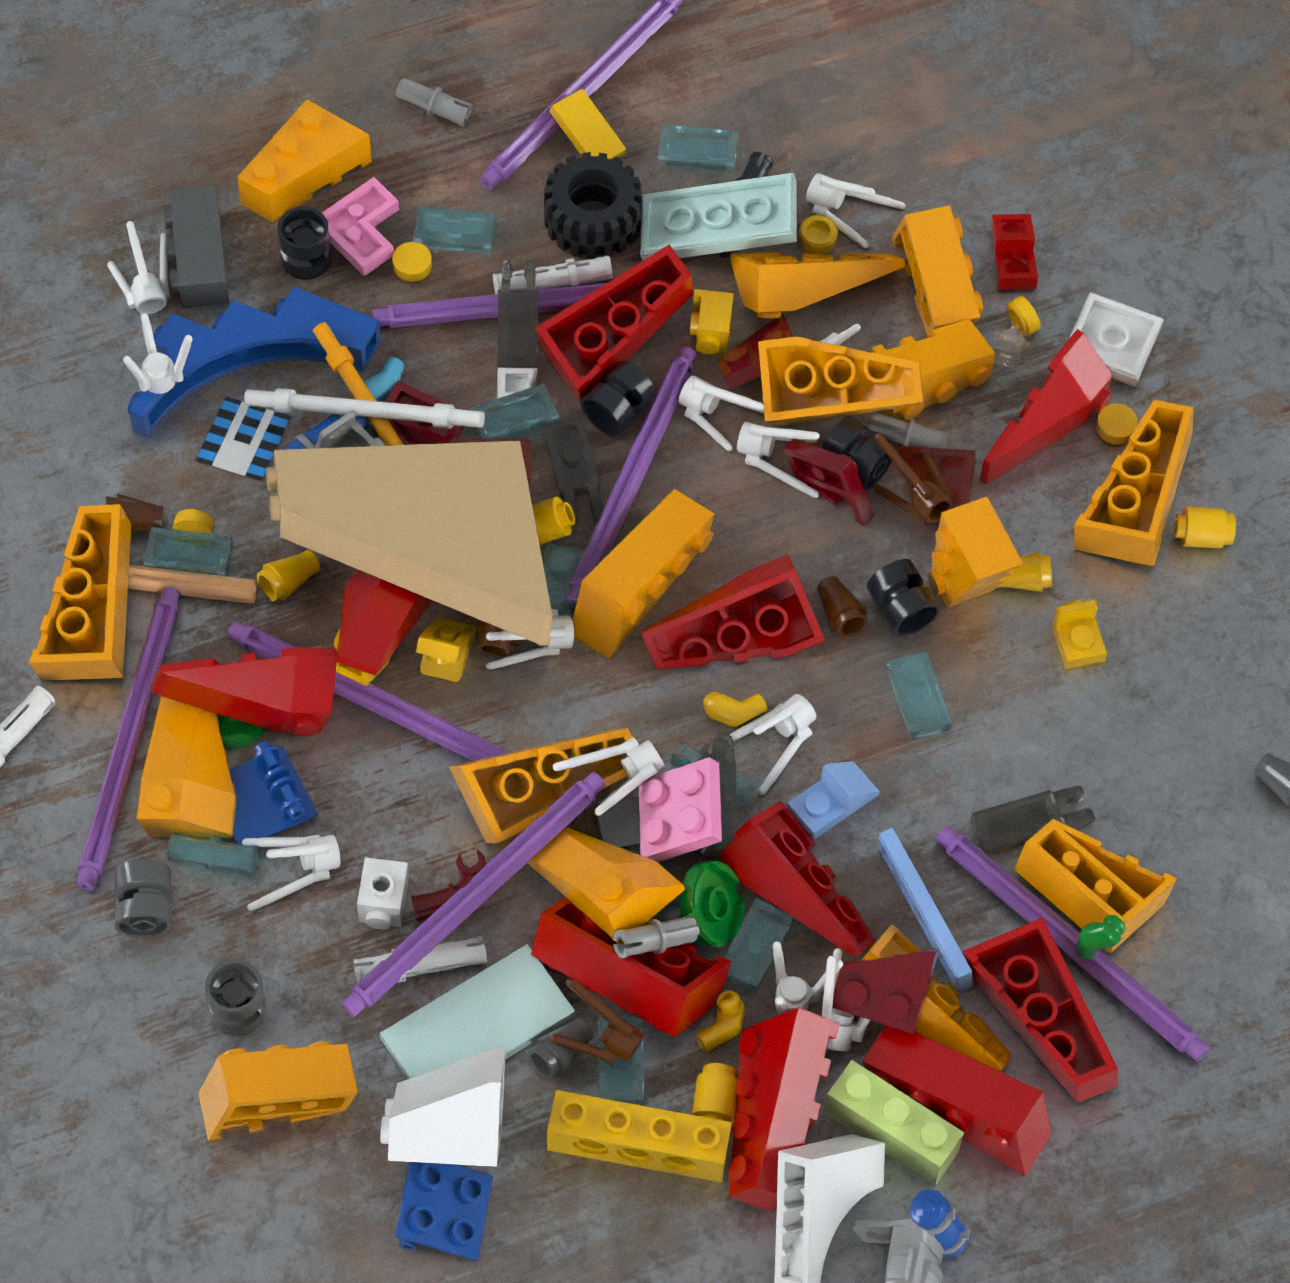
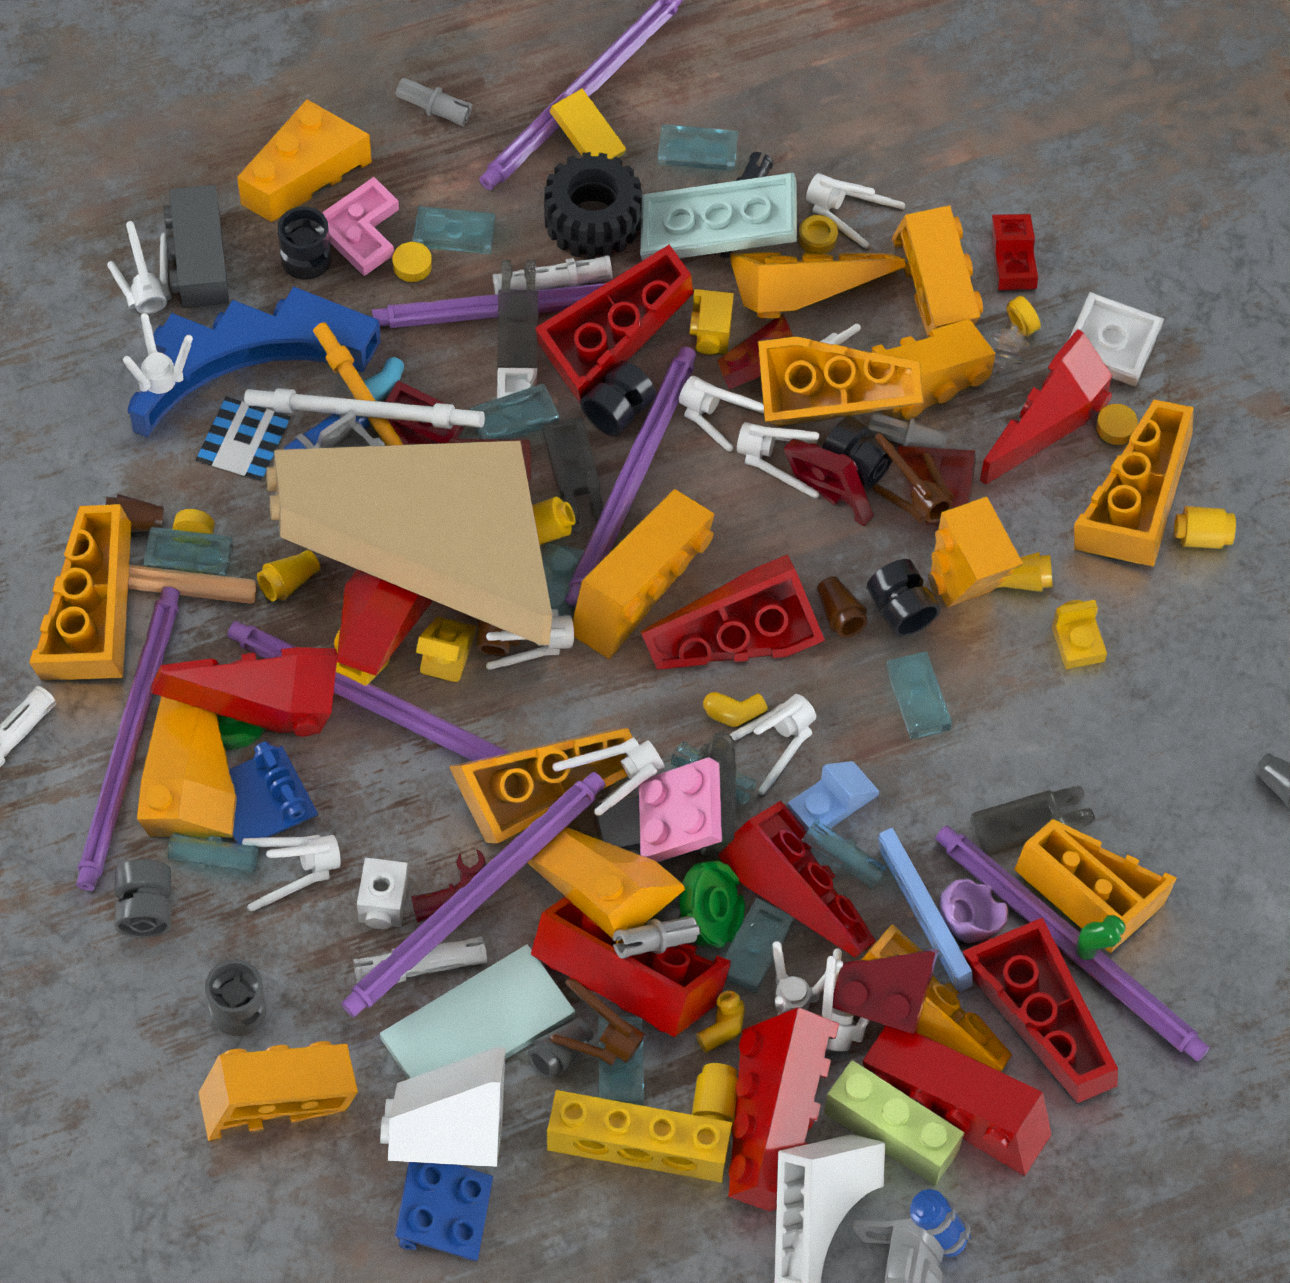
none -> clear light blue pin [801,818,888,889]
none -> lavender hair [939,879,1008,943]

